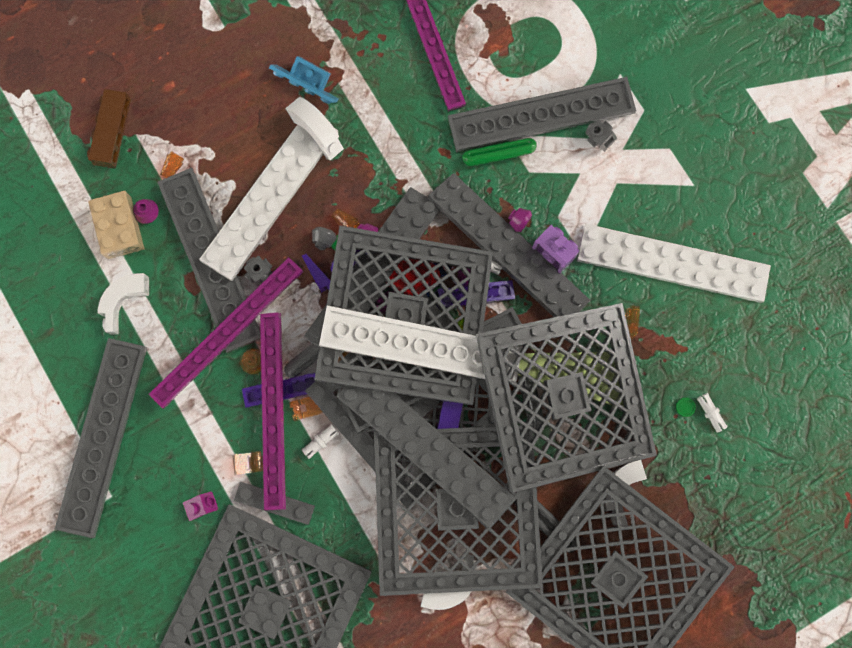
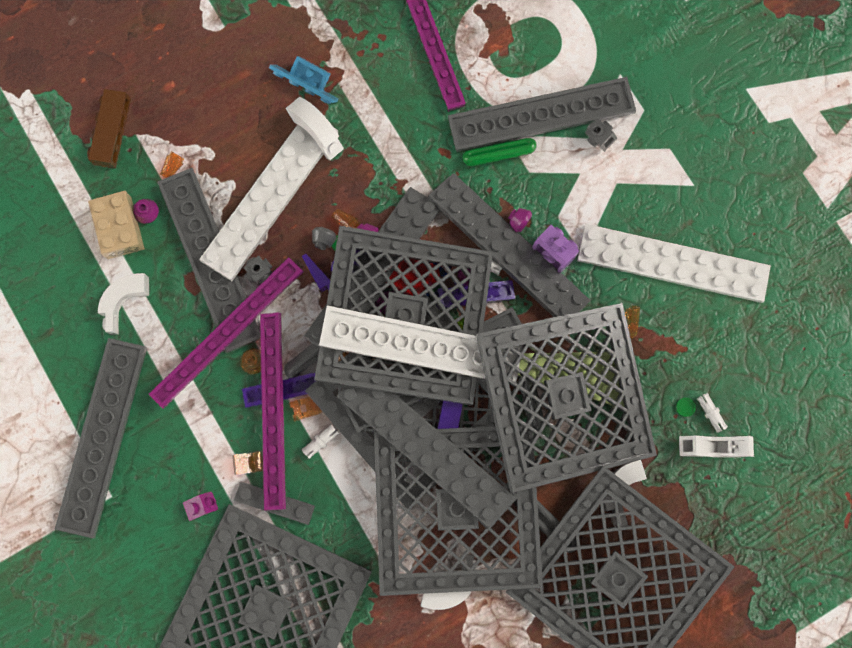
none -> white arch [679,436,754,458]

